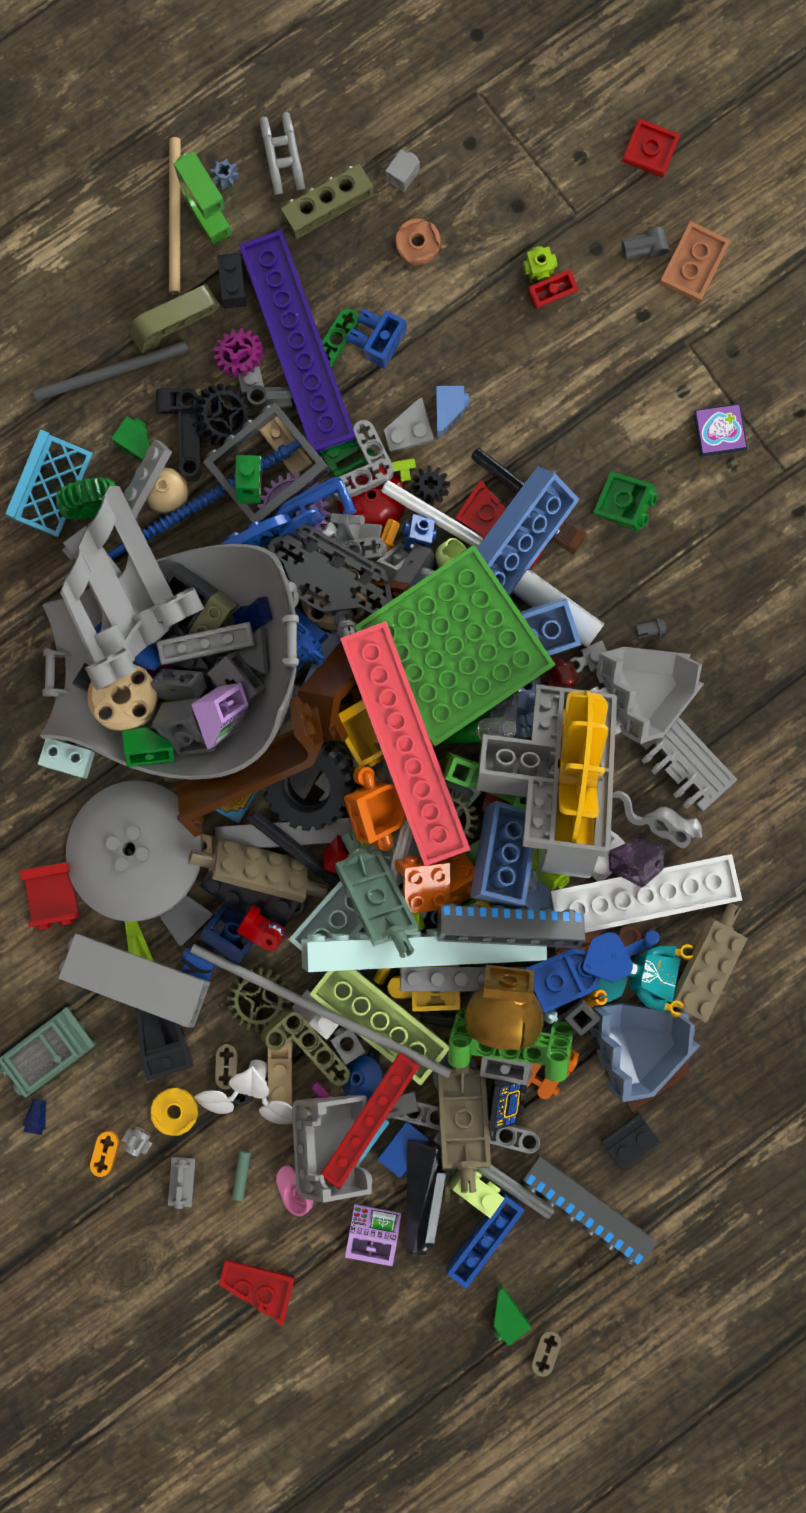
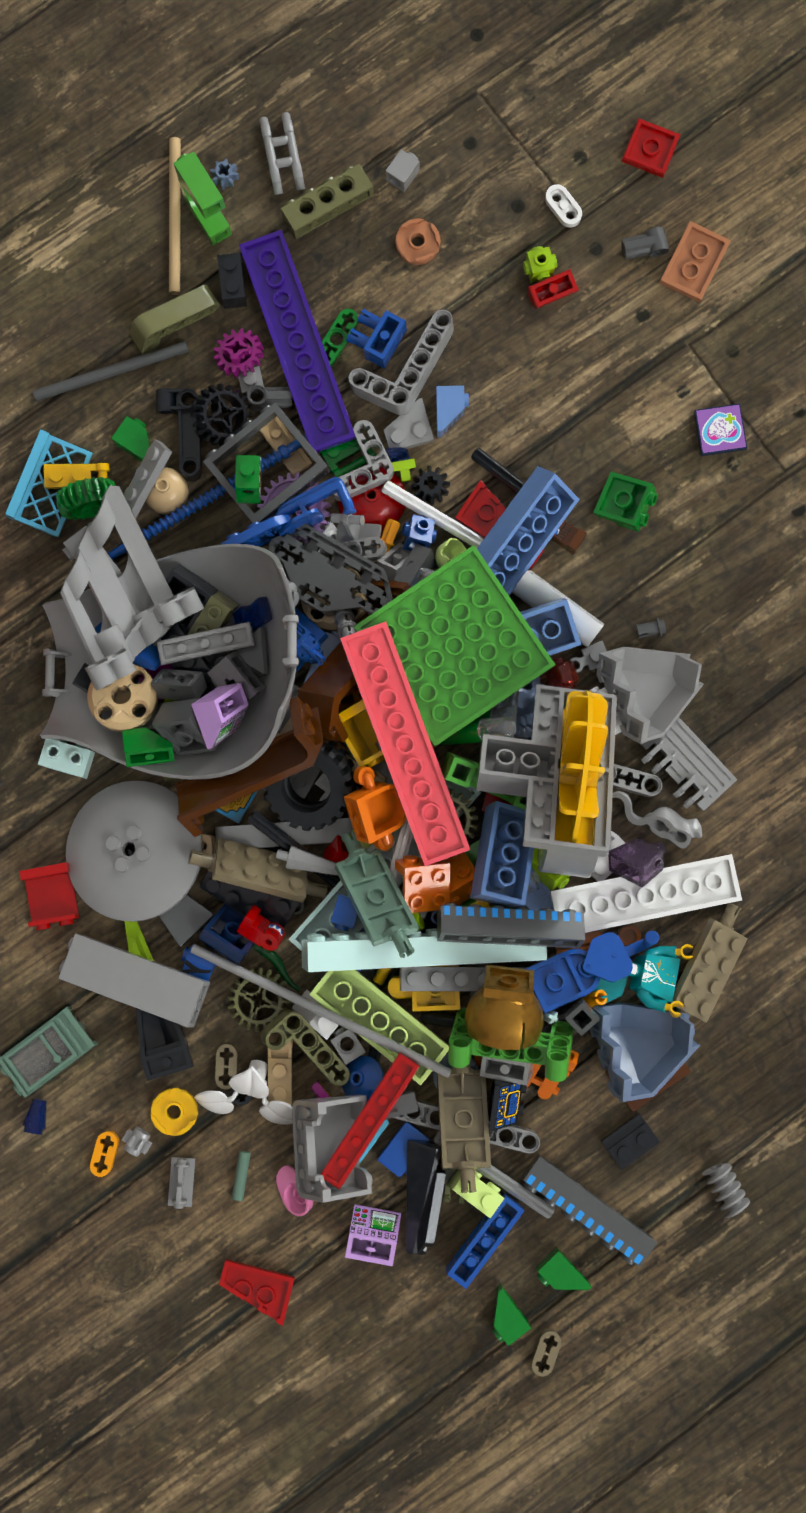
none -> yellow plate [44,463,110,489]
none -> dark green animal [253,944,301,991]
none -> light grey bar [276,846,338,875]
none -> blue brick [331,894,358,932]
none -> light grey beam [348,310,454,415]
none -> clear blue tile [386,447,410,462]
none -> green slope [536,1247,592,1290]
none -> white plate [545,184,582,228]
none -> light grey beam [613,764,662,797]
none -> light grey piece [702,1163,750,1218]

